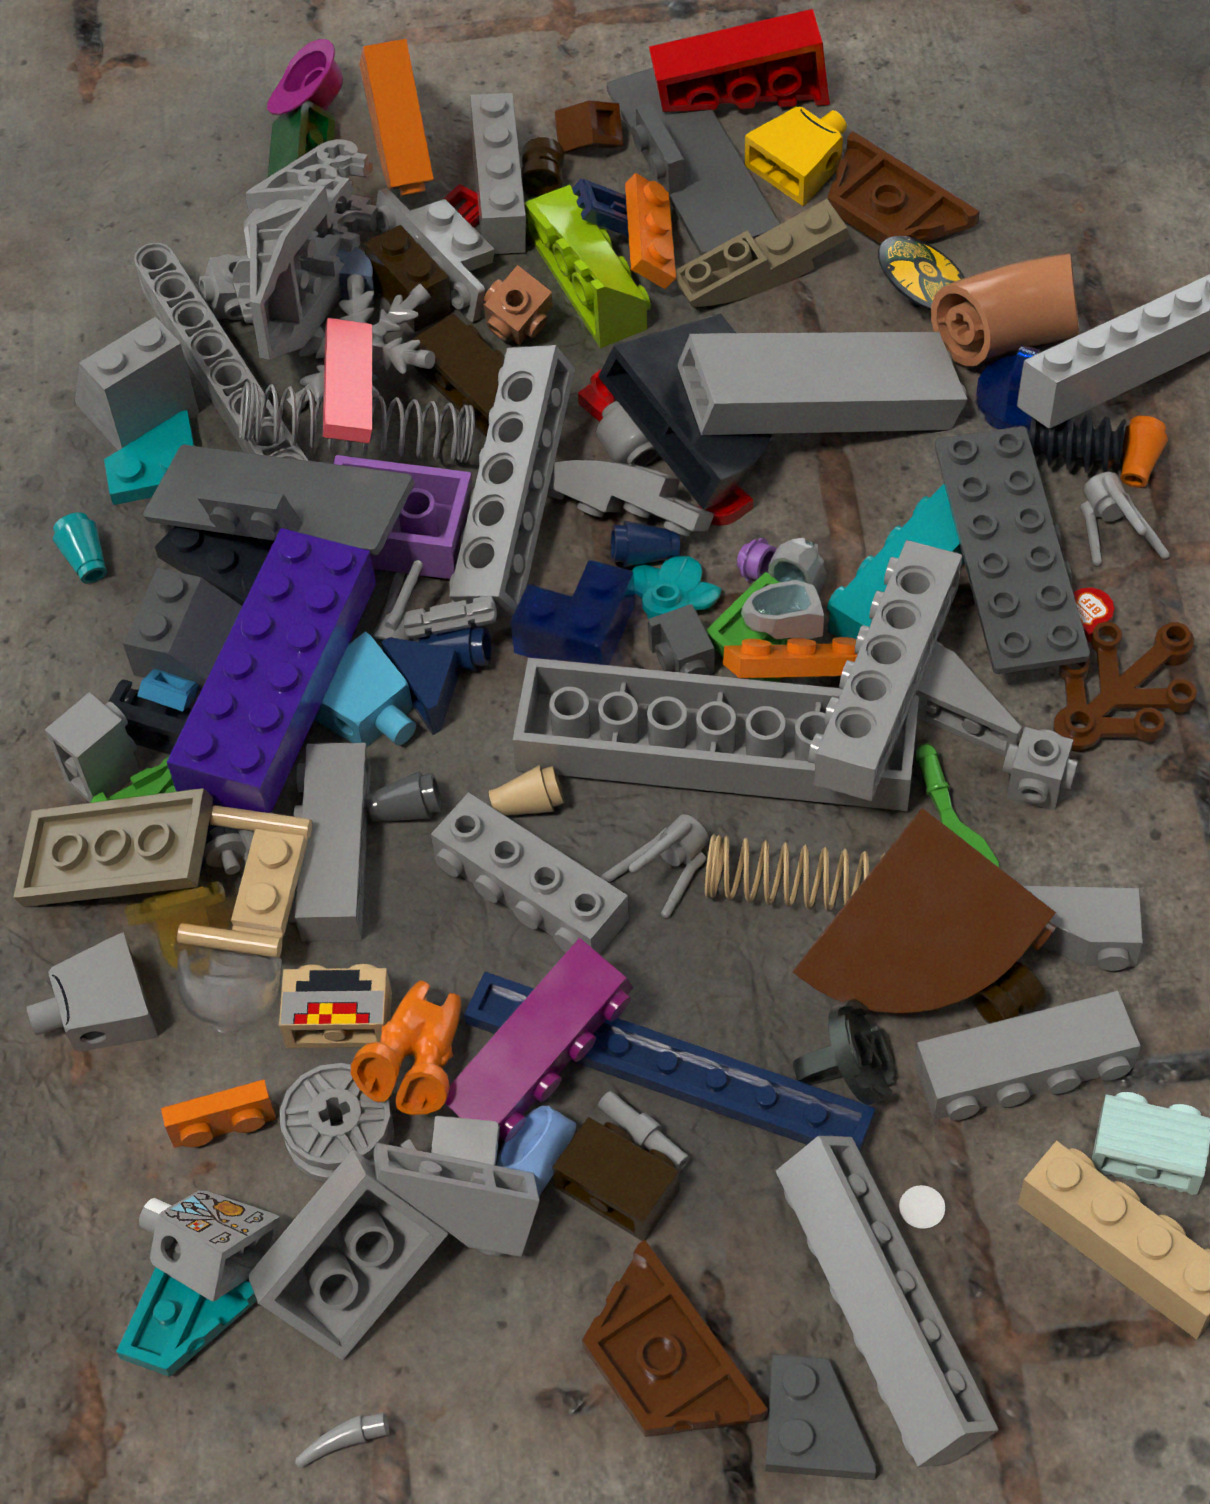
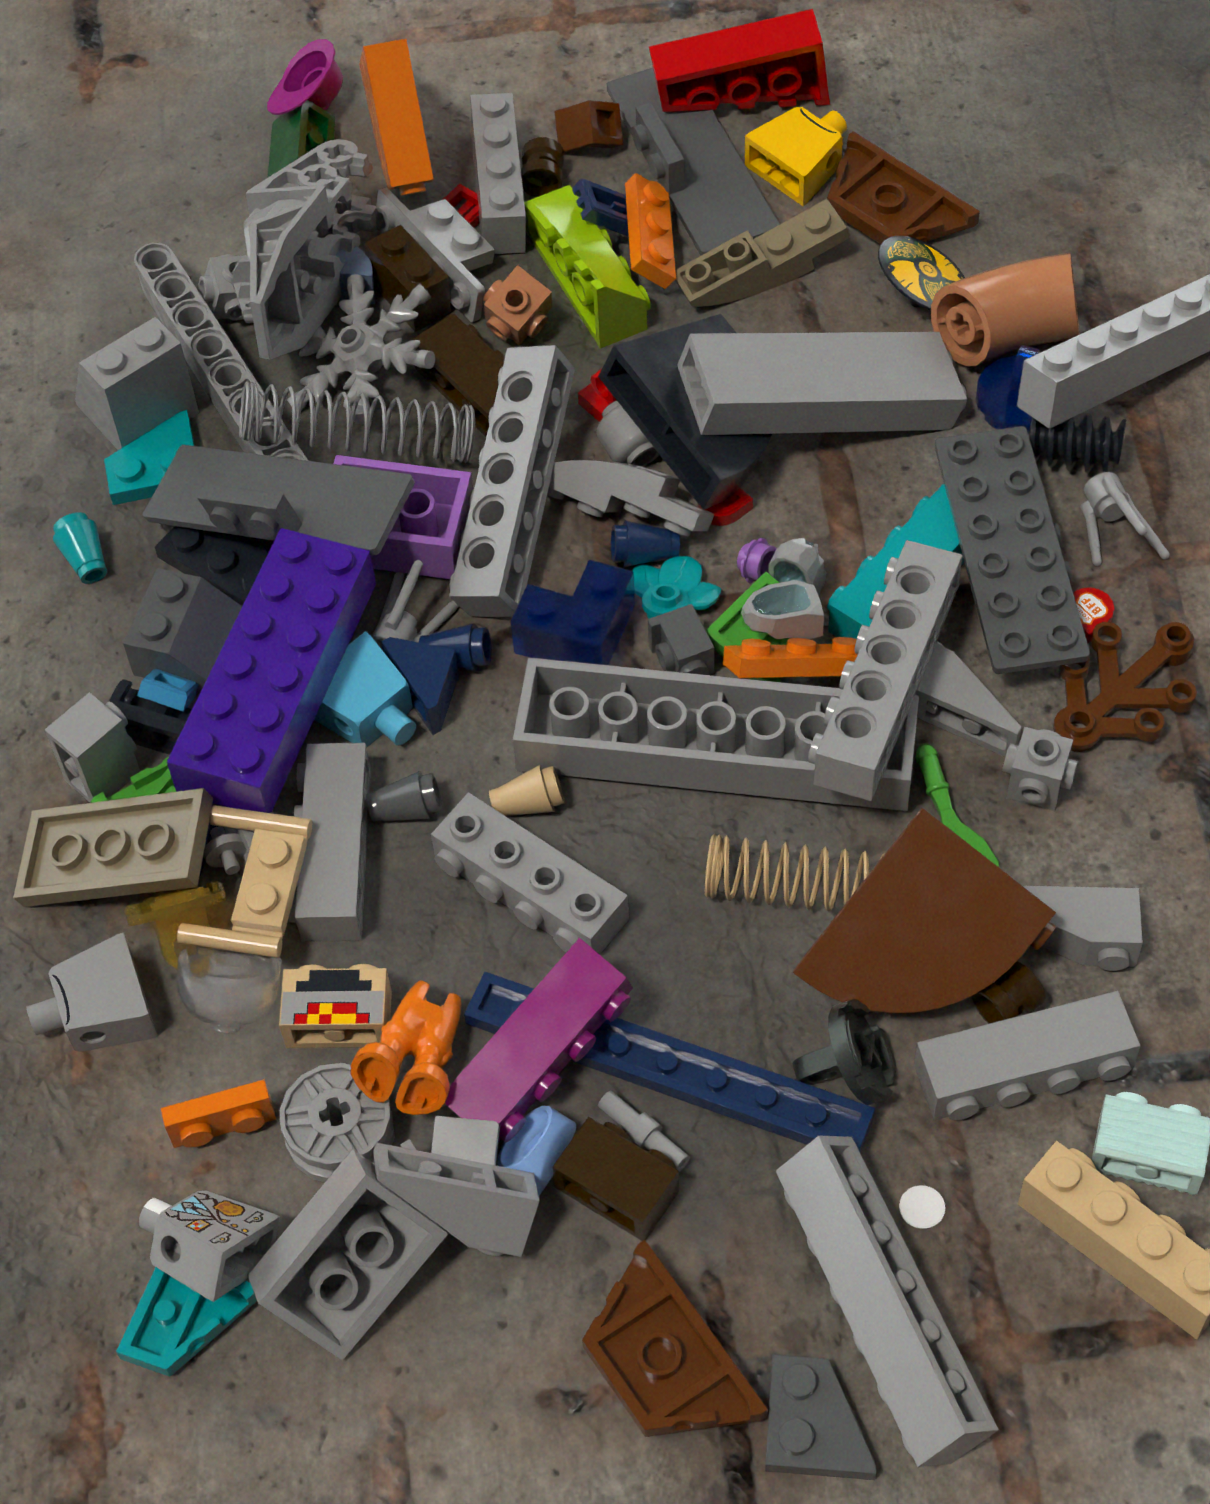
light grey helmet [295,1412,389,1468] -> none
coral tile [323,318,372,443] -> none
light grey axle [403,596,497,639] -> none
light grey plant [600,814,709,918] -> none
orange cone [1120,416,1168,488] -> none

